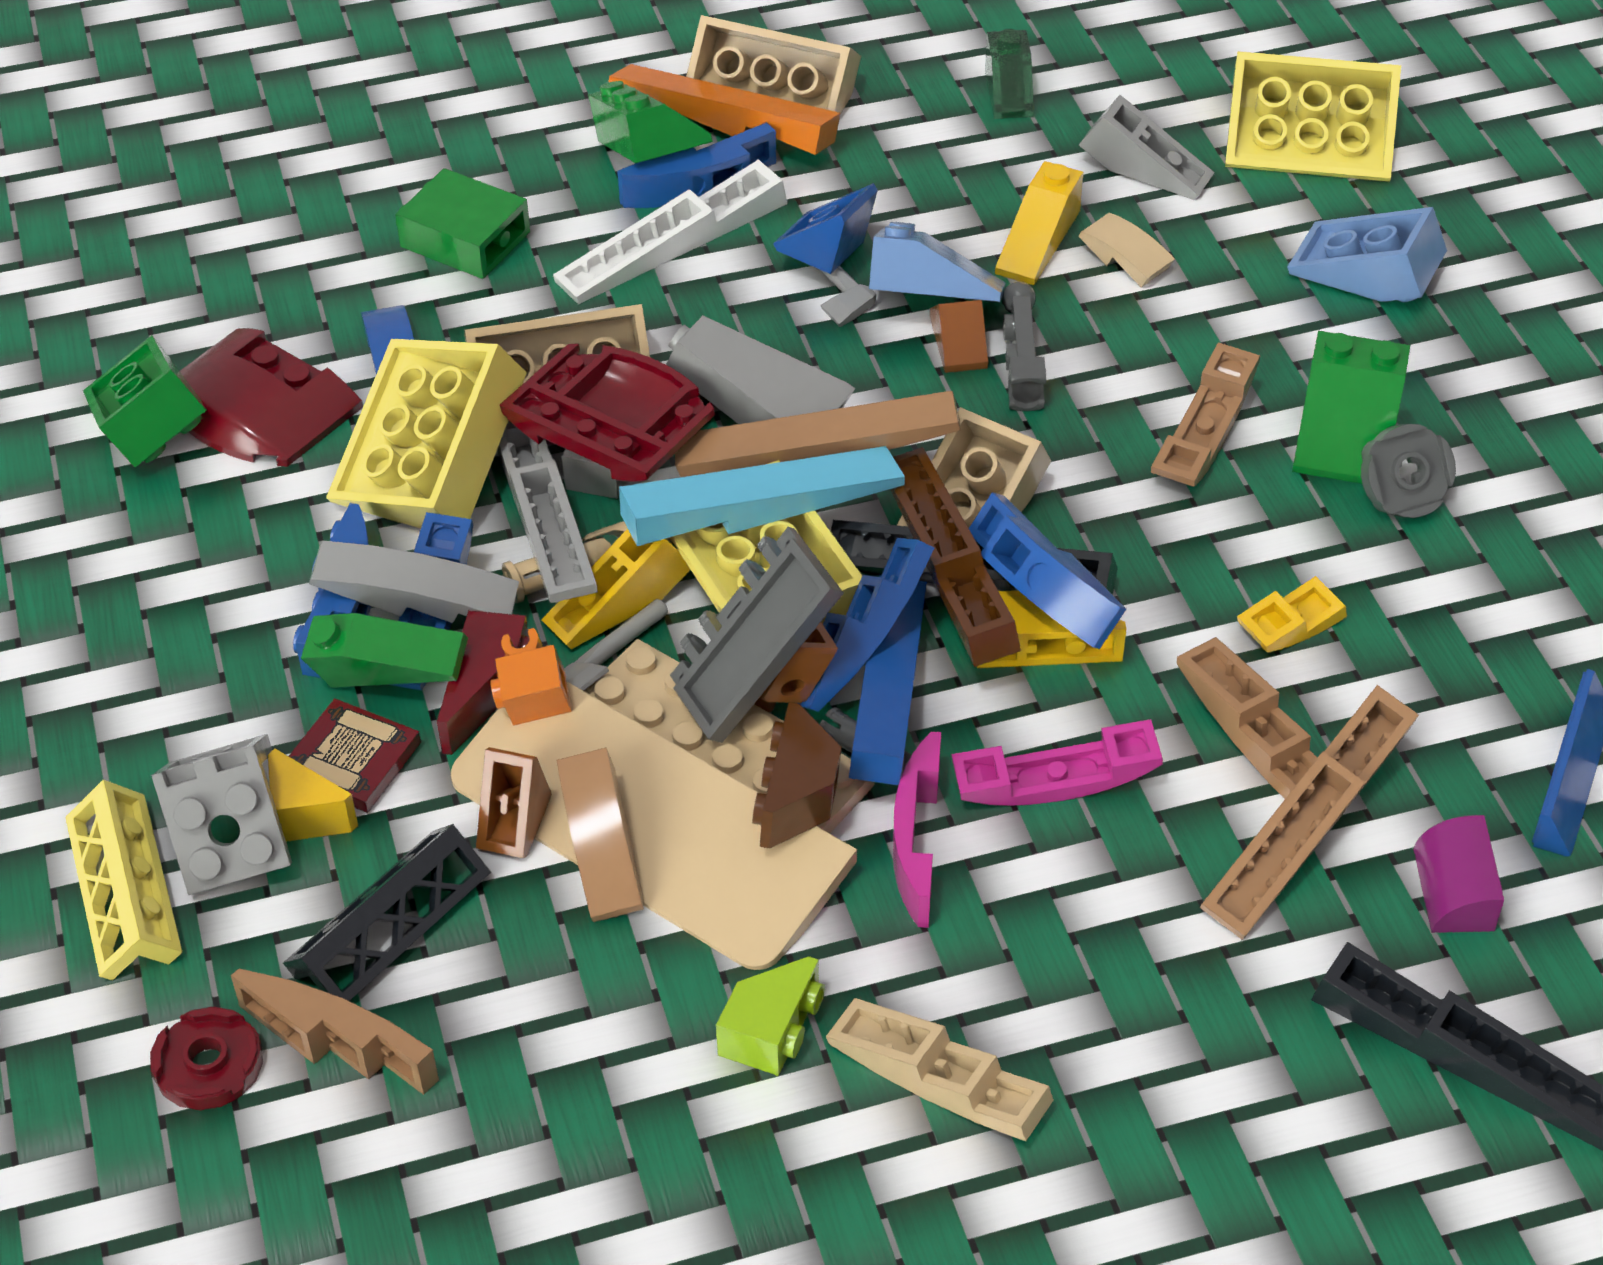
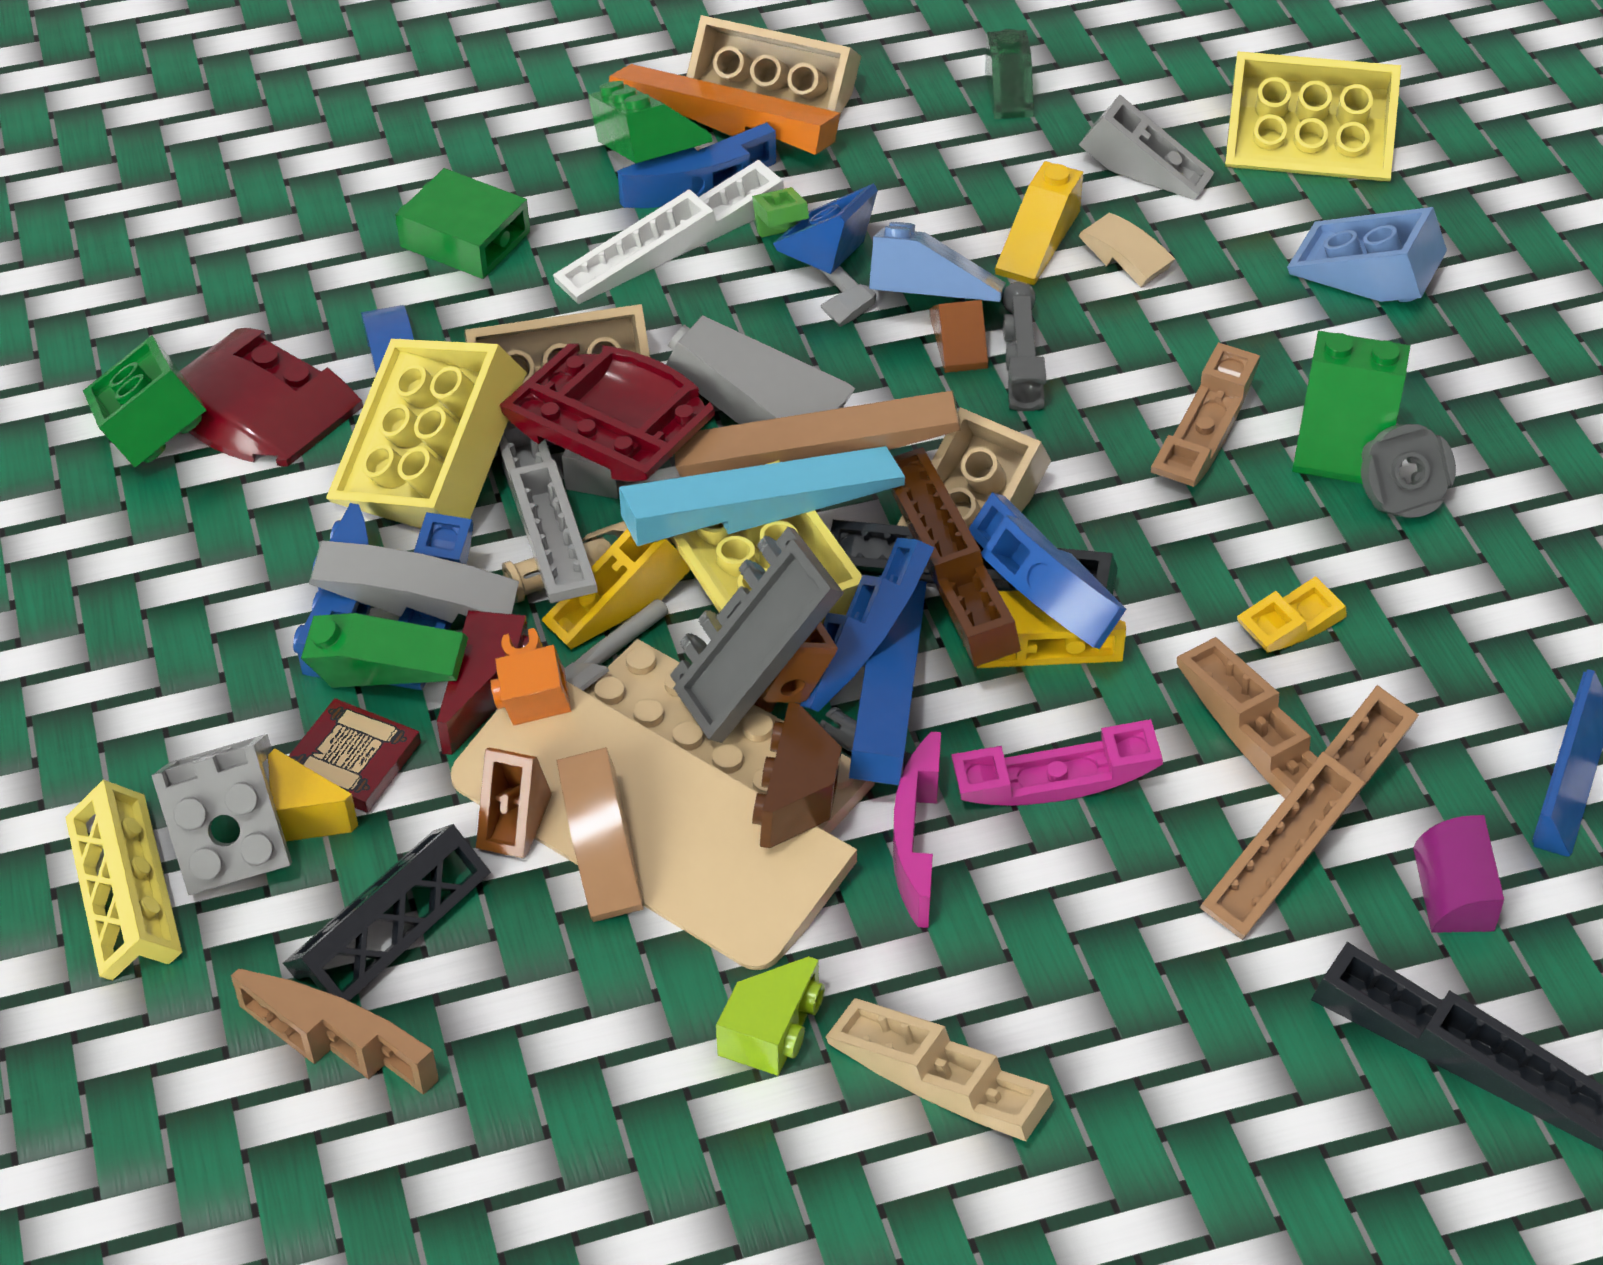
dark red tile [150,1006,263,1110] -> none
none -> bright green bracket [752,187,809,237]

